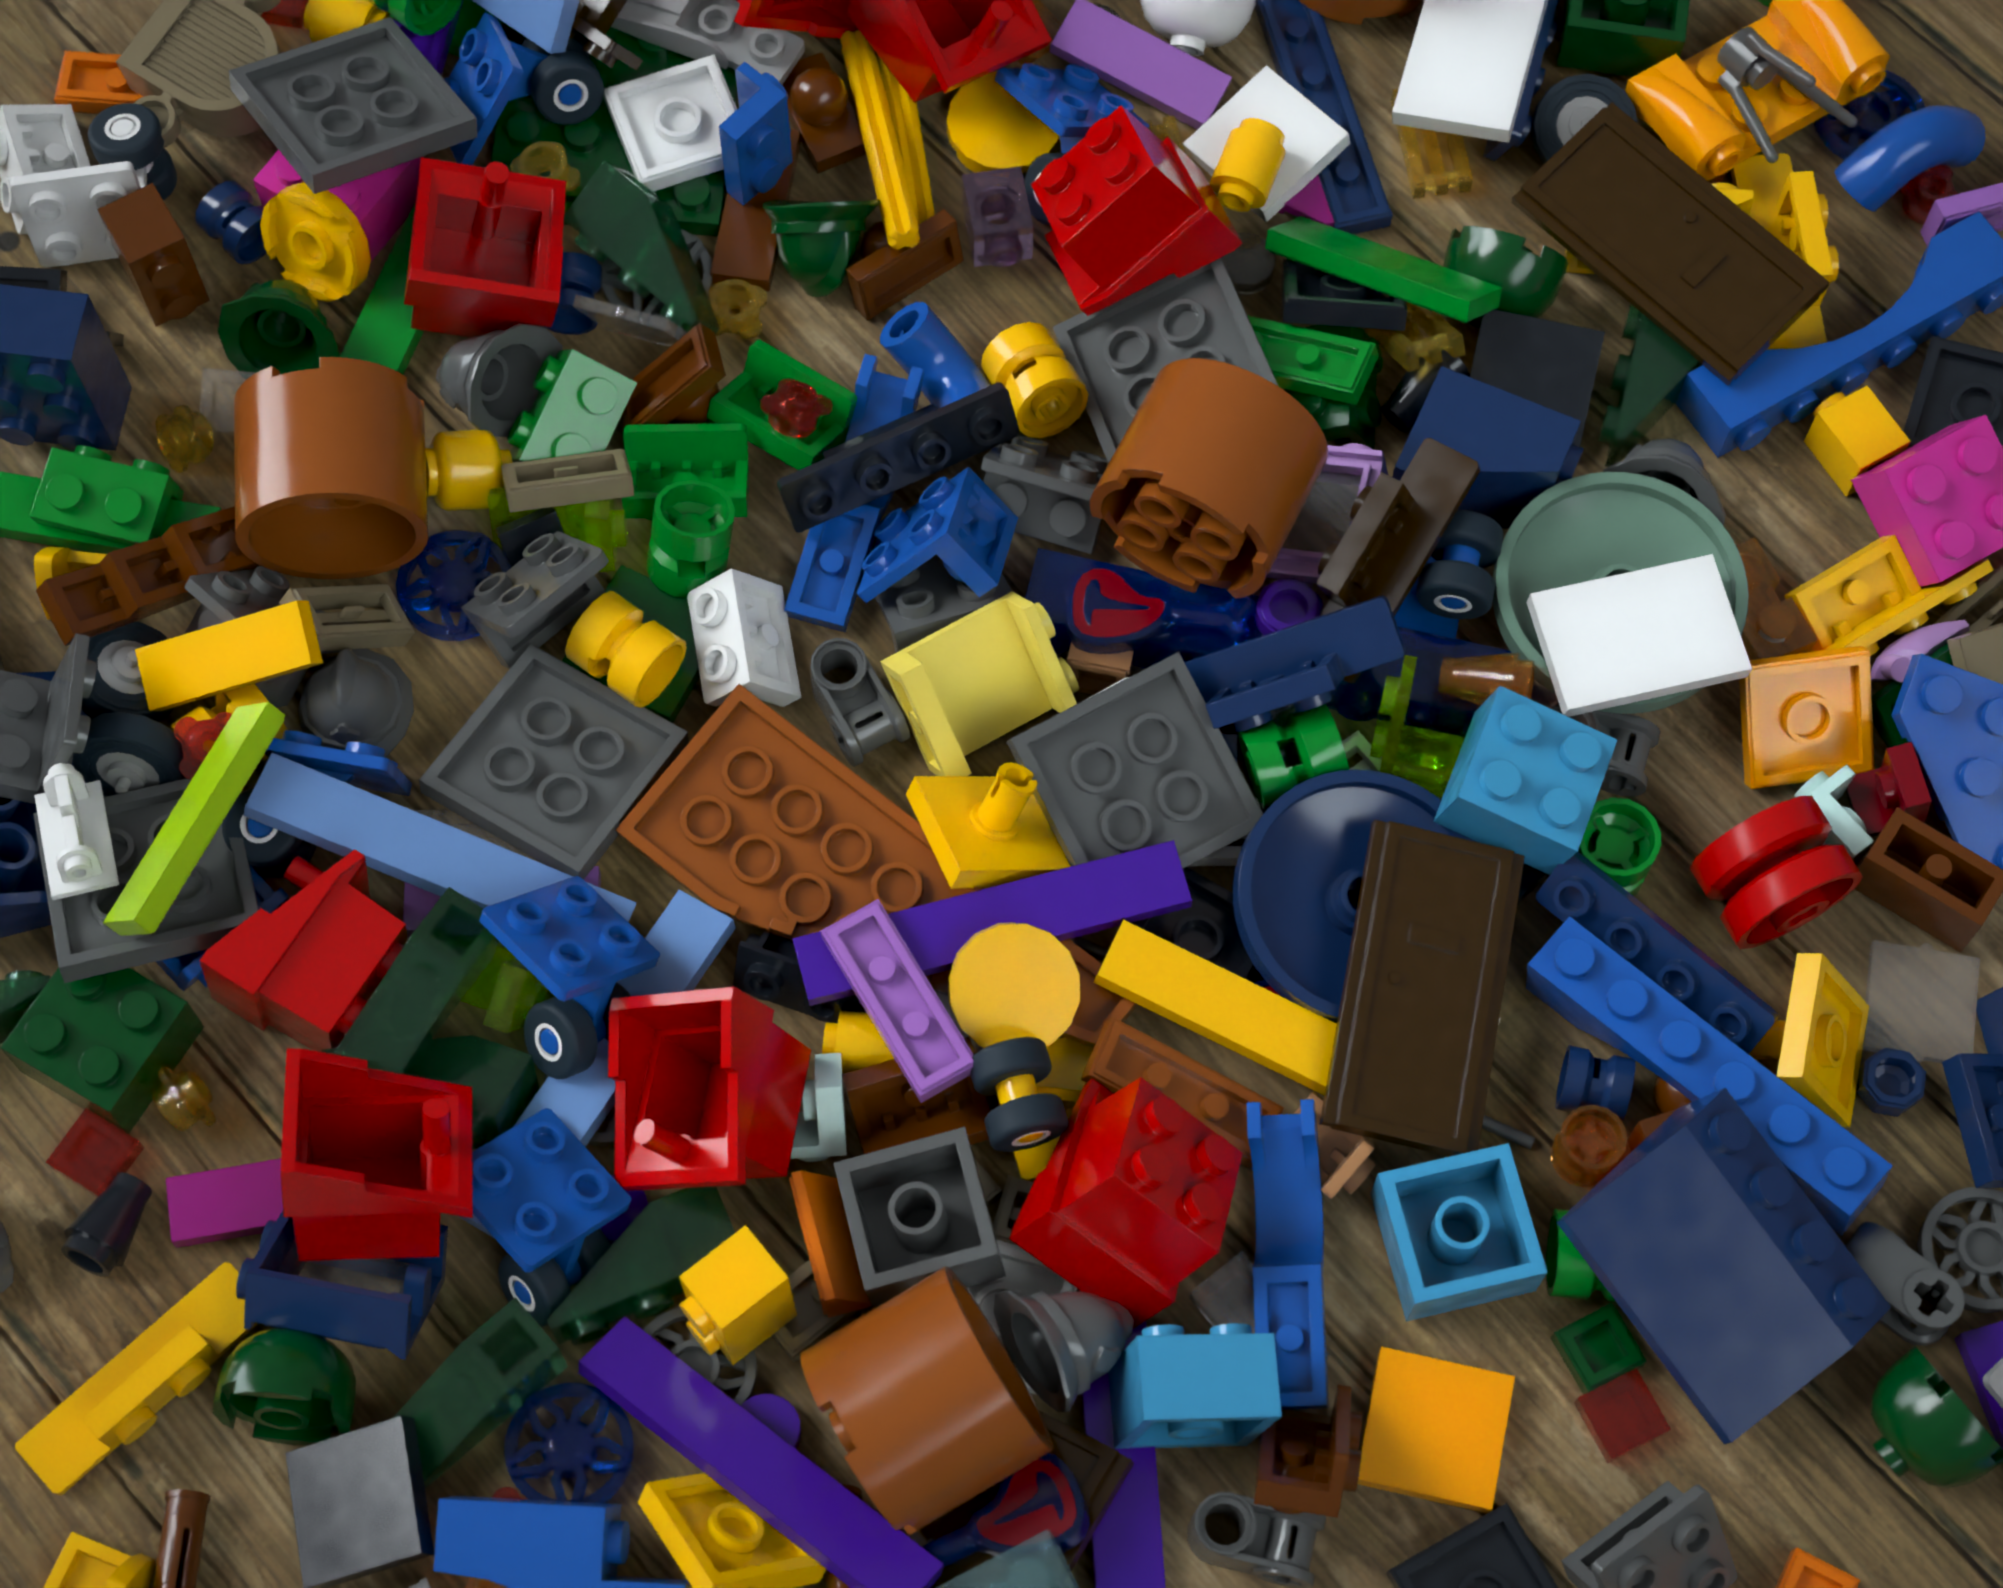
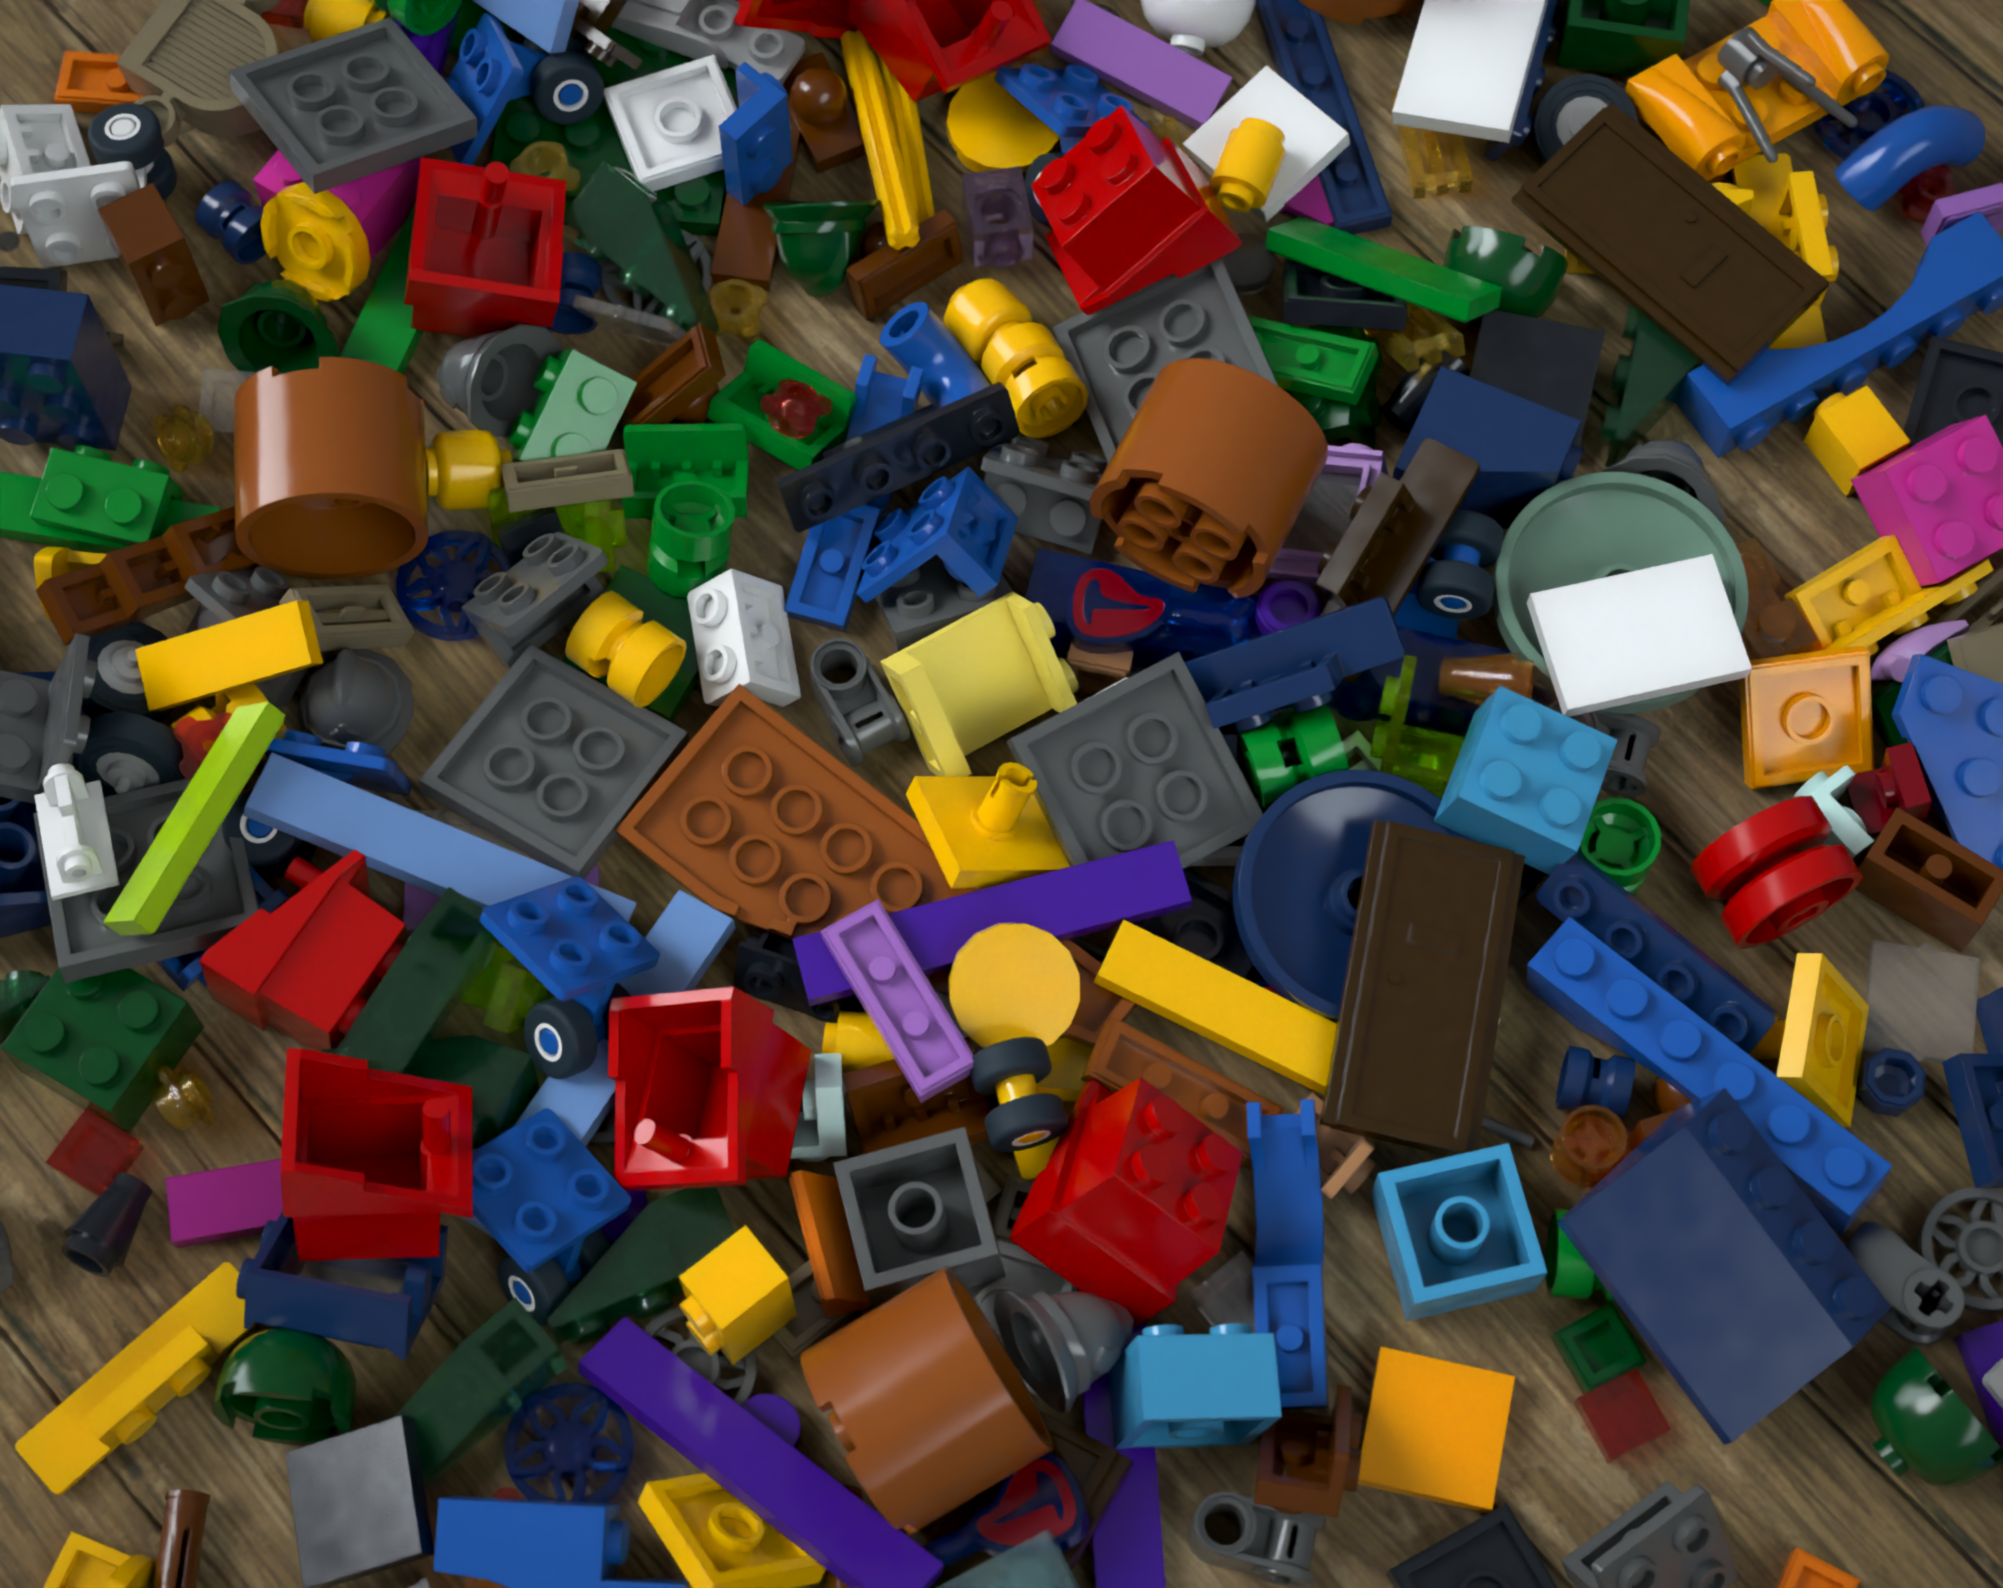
none -> yellow head [943,278,1032,367]

